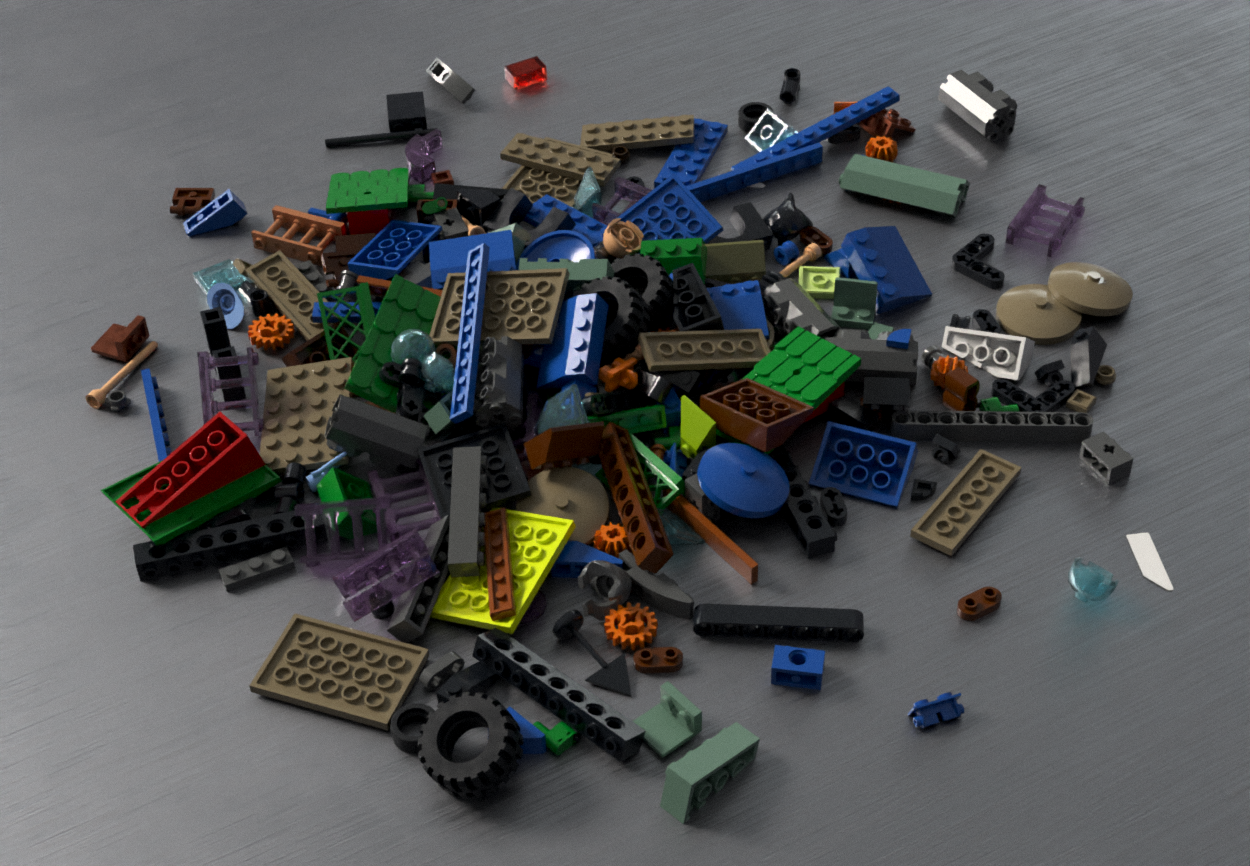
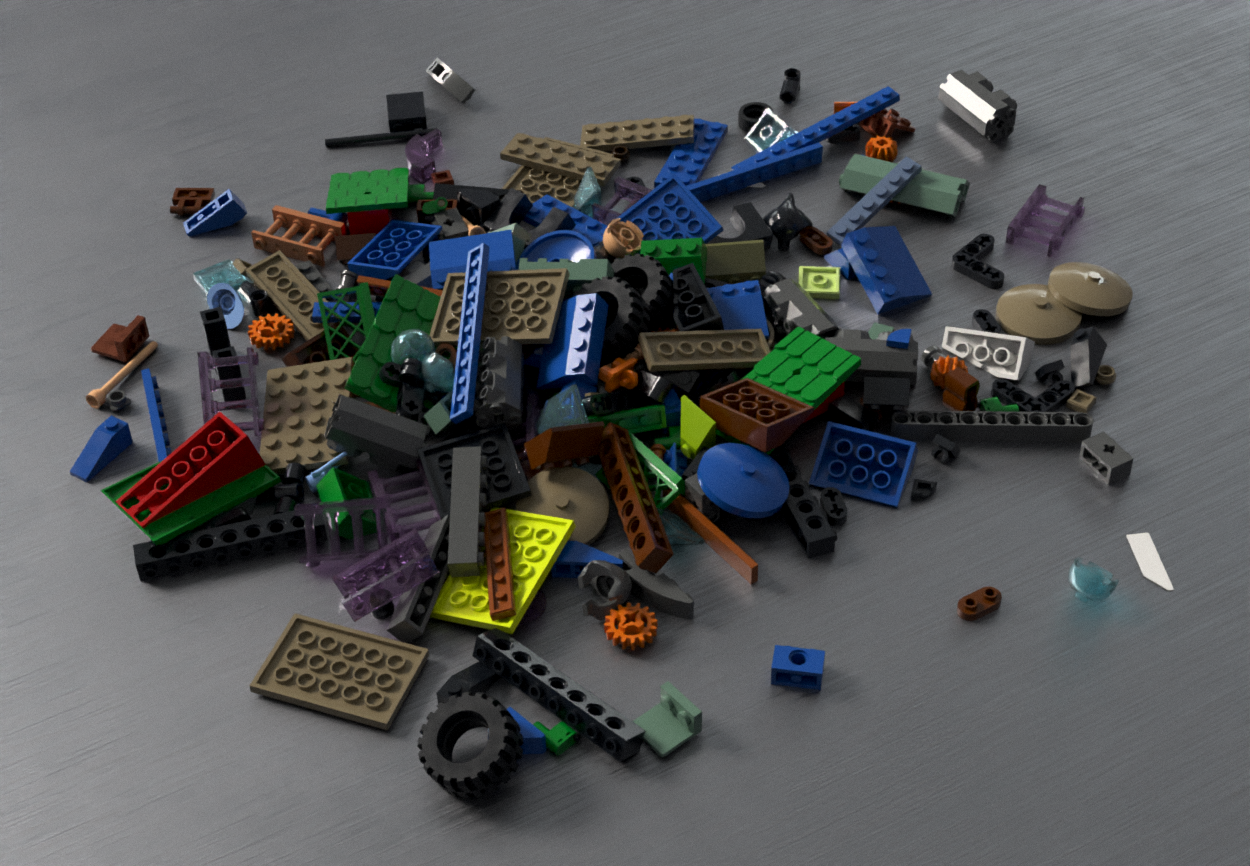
dark grey plate [218,546,295,592] -> none
reddish brown plate [320,250,360,289] -> none
black tyre [390,703,435,753] -> none
dark grey beam [420,651,465,691] -> none
clear red brick [504,56,547,90] -> none
black piece [552,609,631,697] -> none
orange gear [594,522,632,558] -> none
reddish brown plate [633,647,683,674] -> none
sand green wedge [660,722,760,824] -> none
black beam [693,604,864,642] -> none
blue wheel [774,240,799,266] -> none
light nougat piece [779,243,822,278] -> none
sand green bracket [831,277,878,330] -> none
blue hinge [908,692,964,728] -> none
dark tan plate [910,449,1021,556] -> none
black wheel [950,314,971,329] -> none
none -> blue slope [70,415,133,483]
none -> sand blue plate [827,156,922,246]

